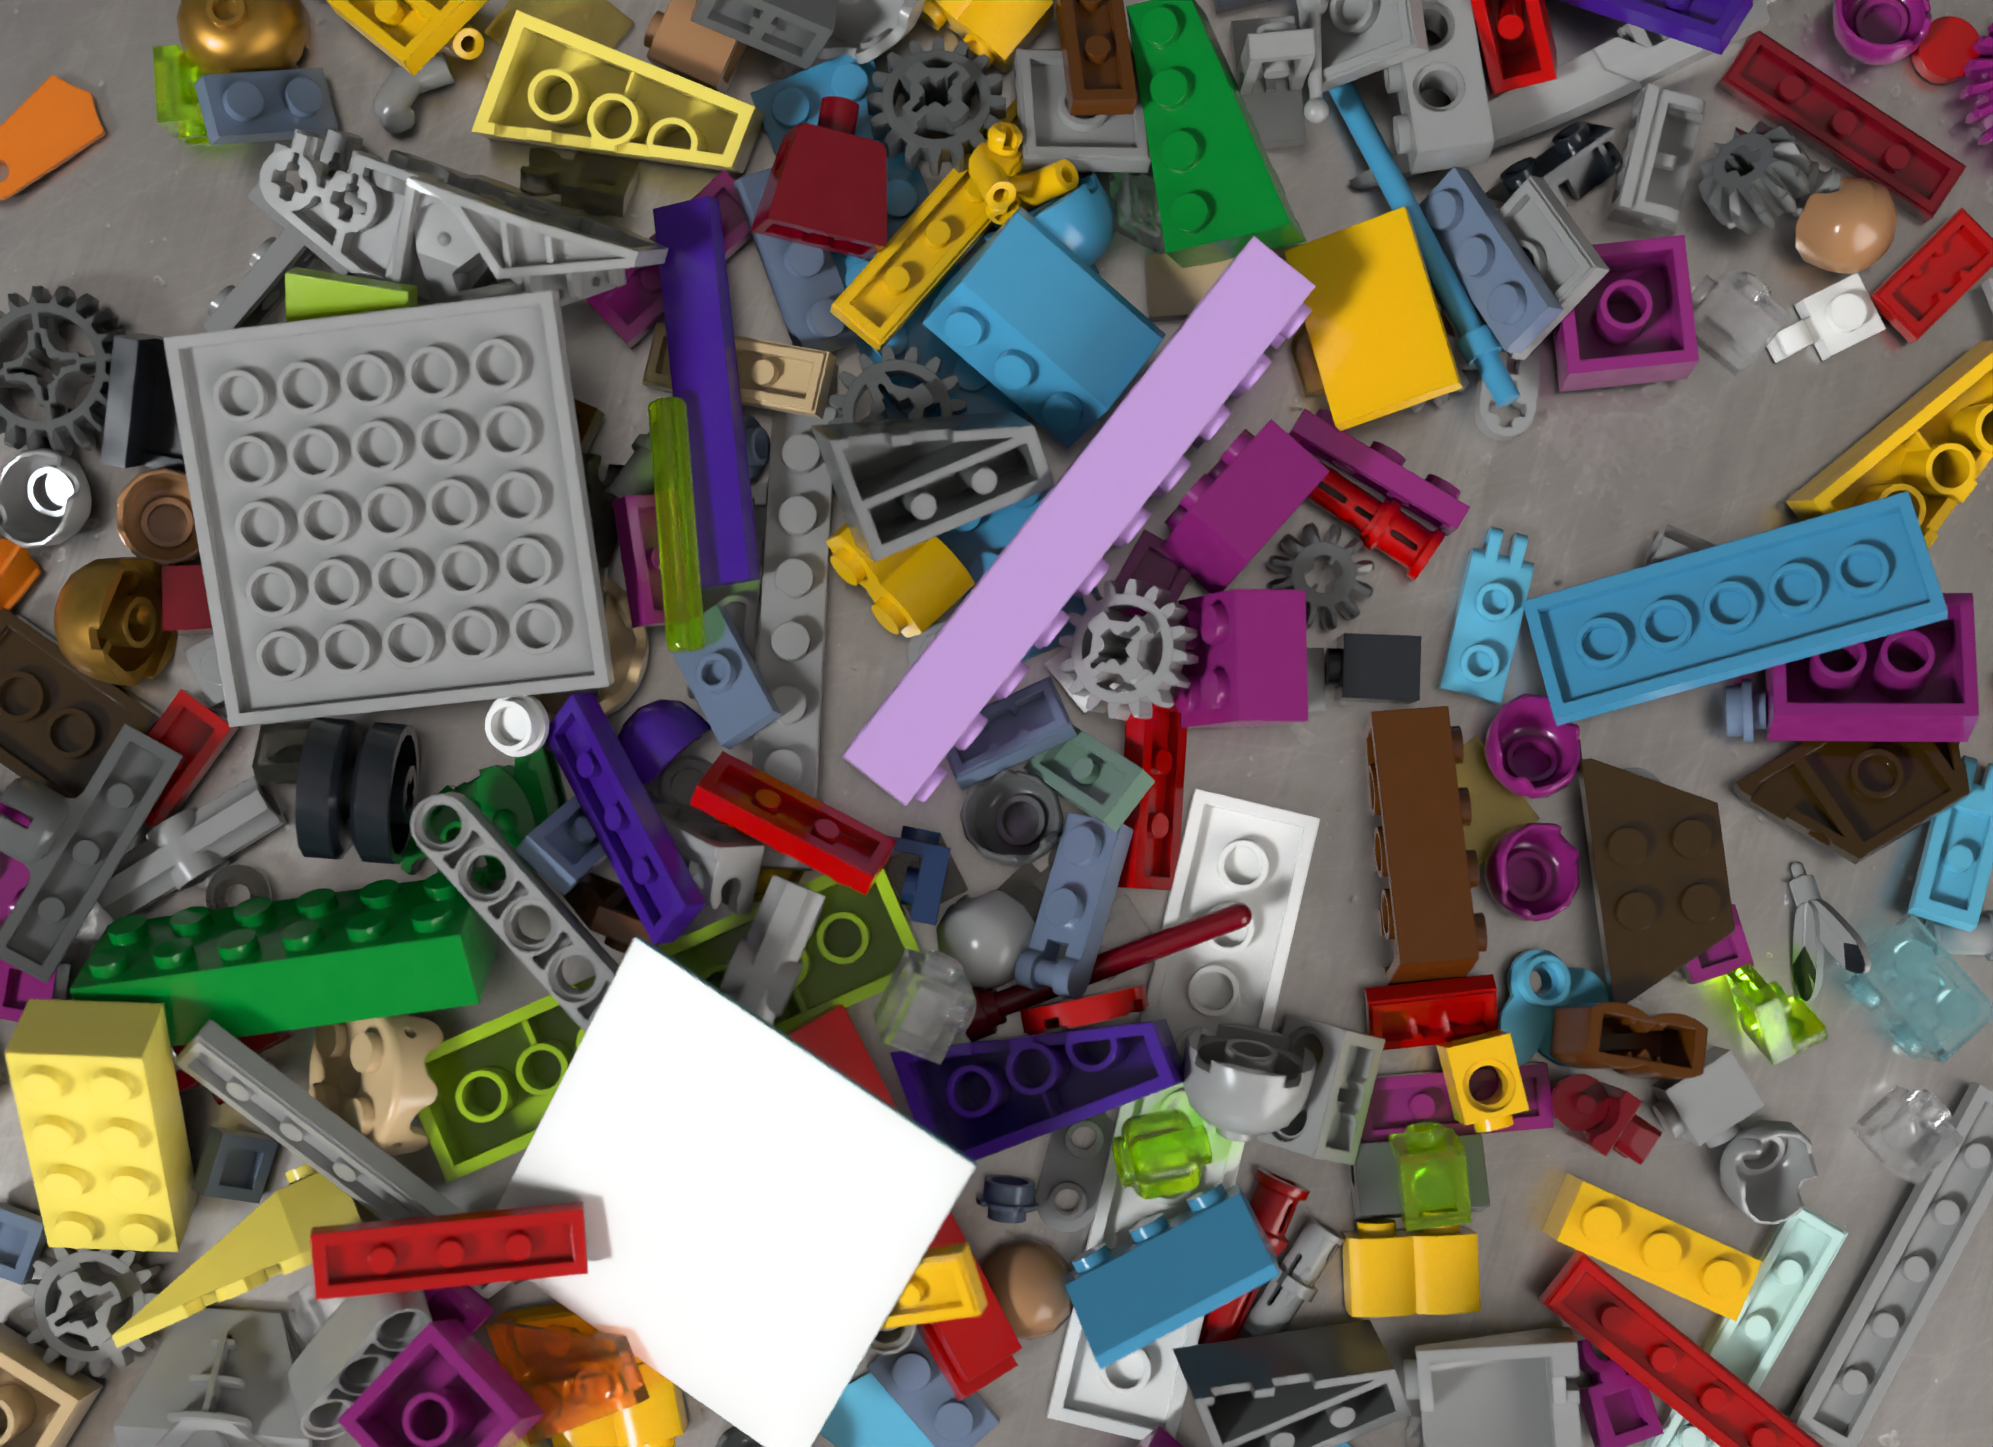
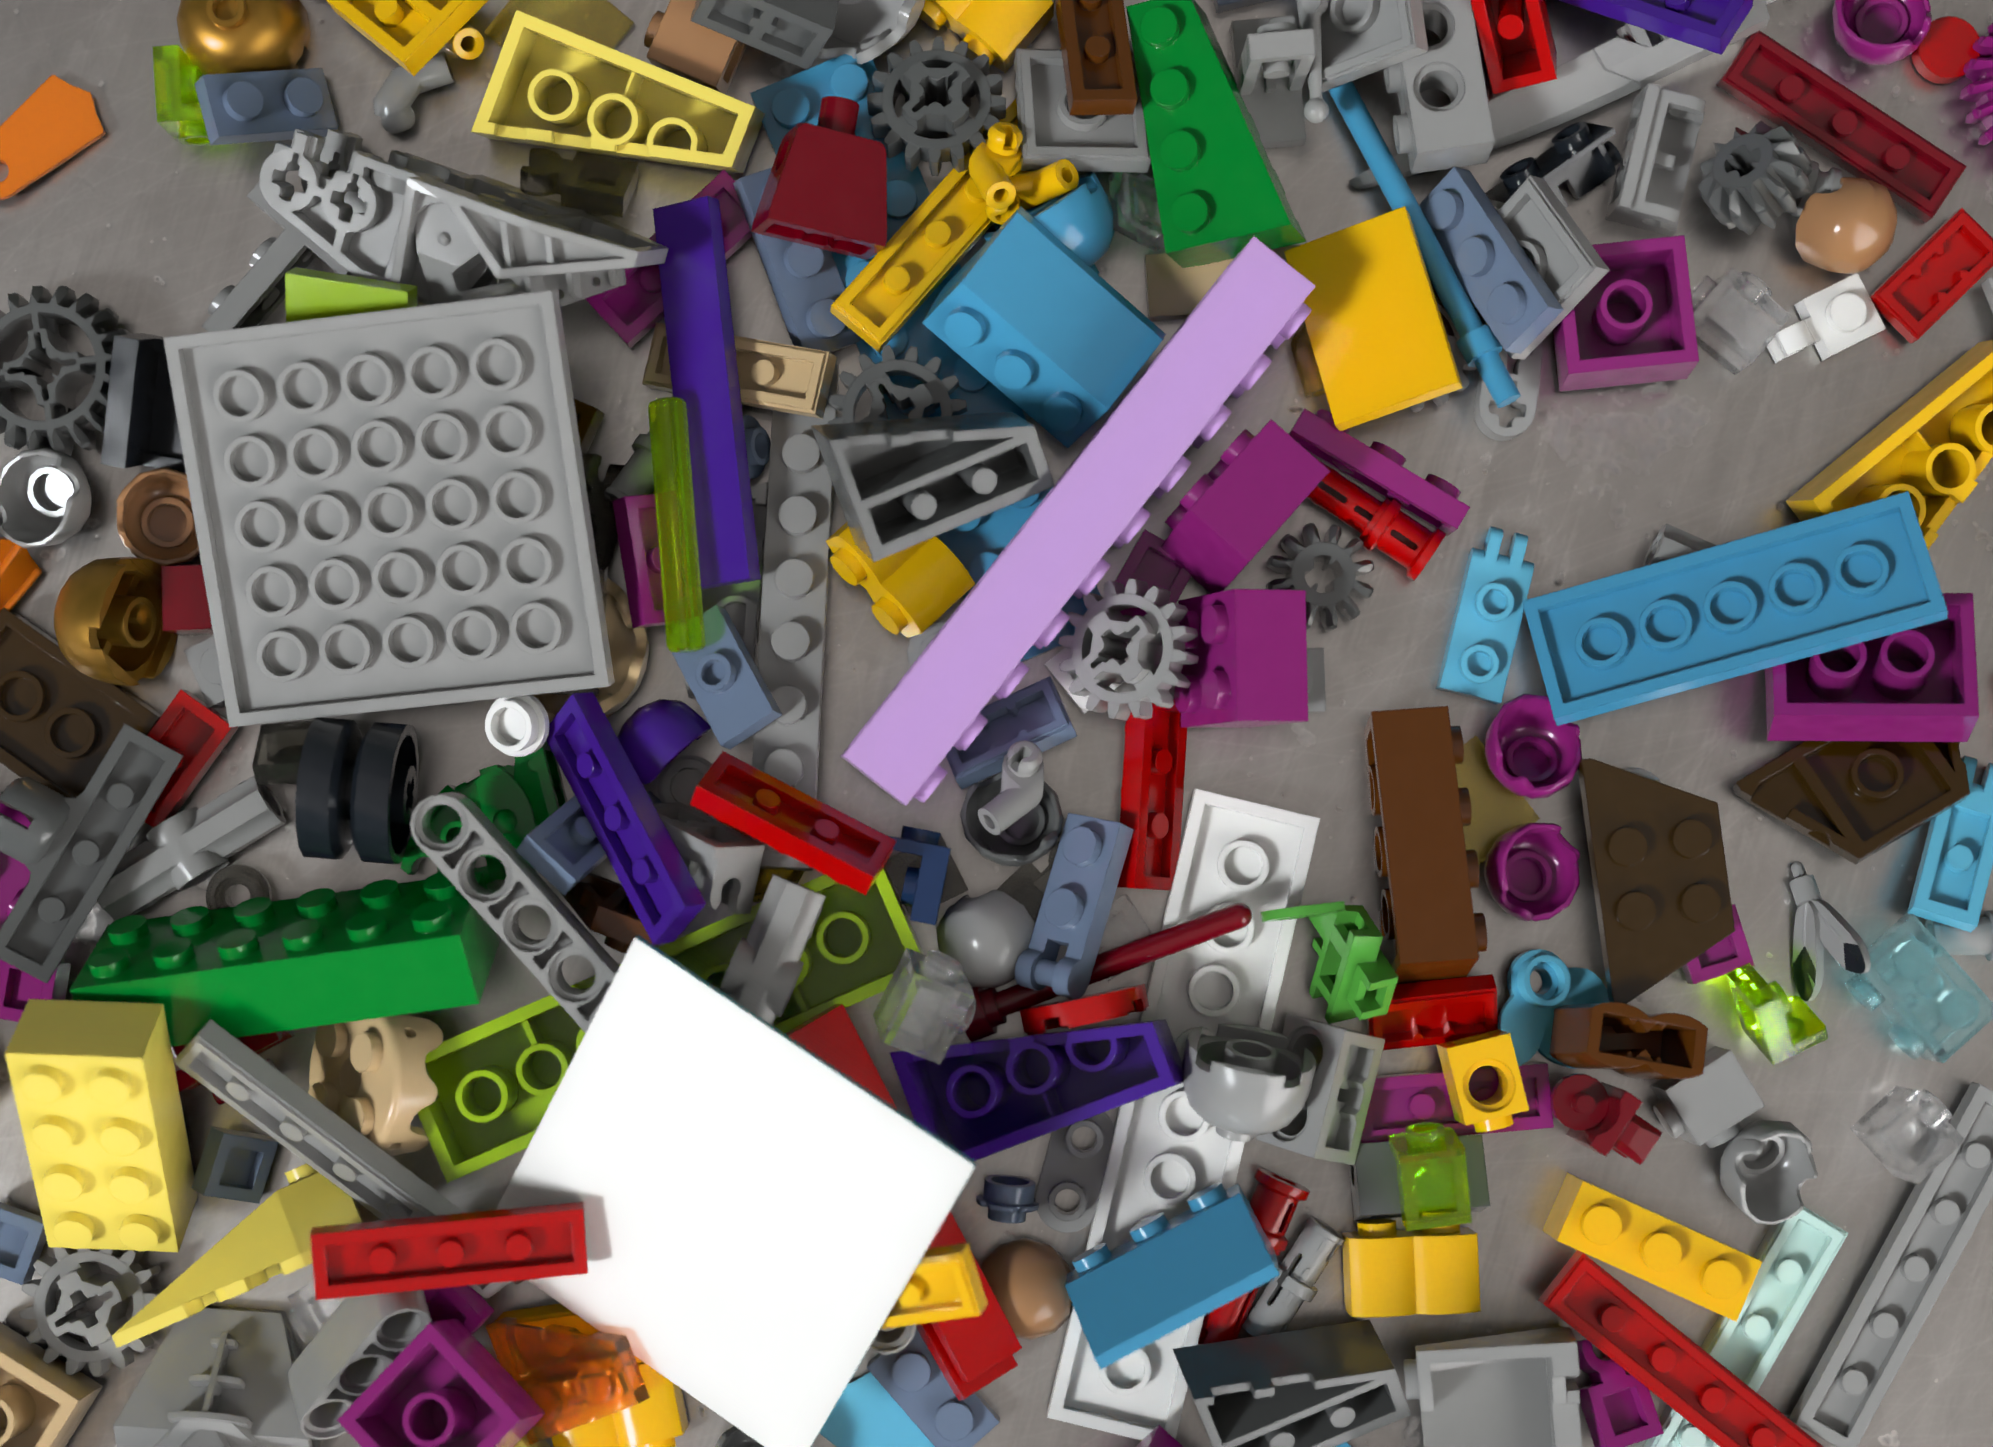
sand green plate [1024,725,1155,832] -> none
clear neon green head [1112,1108,1212,1199] -> none
black brick [1324,633,1421,704] -> none
sand blue plate [1726,679,1767,743] -> none
none -> light grey arm [978,740,1044,835]
none -> bright green piece [1261,901,1398,1024]

